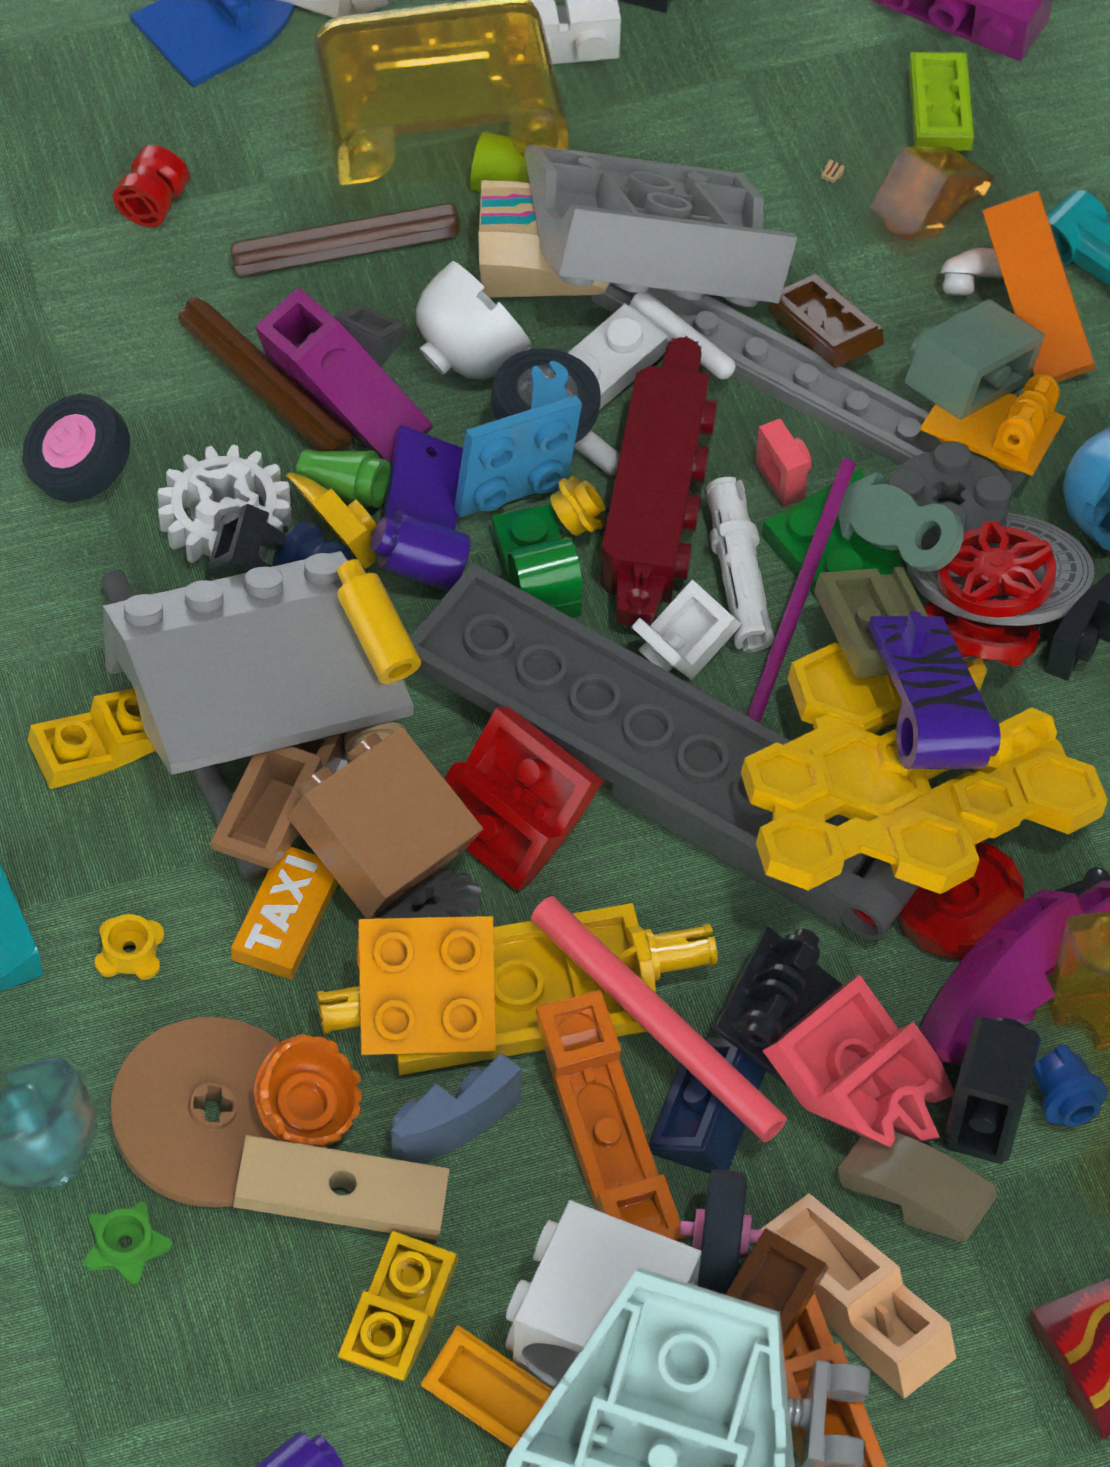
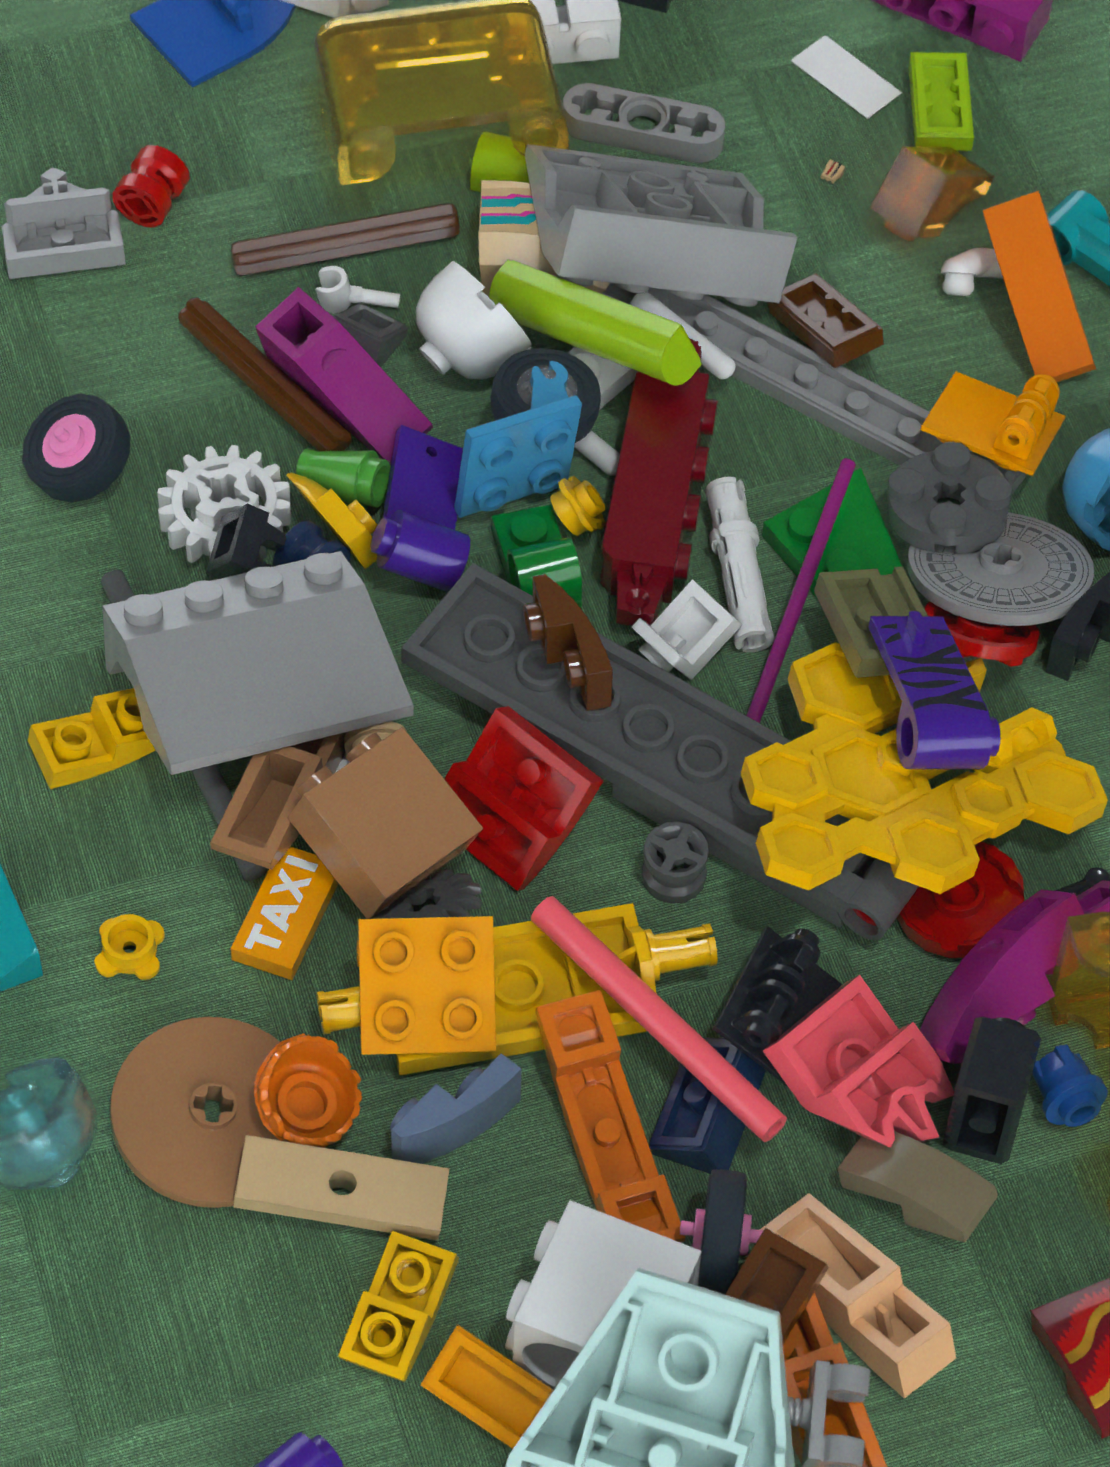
bright green plate [83,1201,172,1286] -> none
yellow cylinder [337,559,421,684] -> none
coral plate [755,418,812,507] -> none
sand green brick [838,471,964,572] -> none
sand green brick [904,299,1045,420] -> none
red wheel [938,521,1056,618] -> none
none -> light grey slope [2,167,126,279]
none -> white hand [316,266,400,314]
none -> lime brick [489,260,702,385]
none -> reddish brown slope [523,574,613,711]
none -> light grey beam [562,83,725,163]
none -> dark grey wheel [642,821,709,904]
none -> white sticker [790,35,902,119]

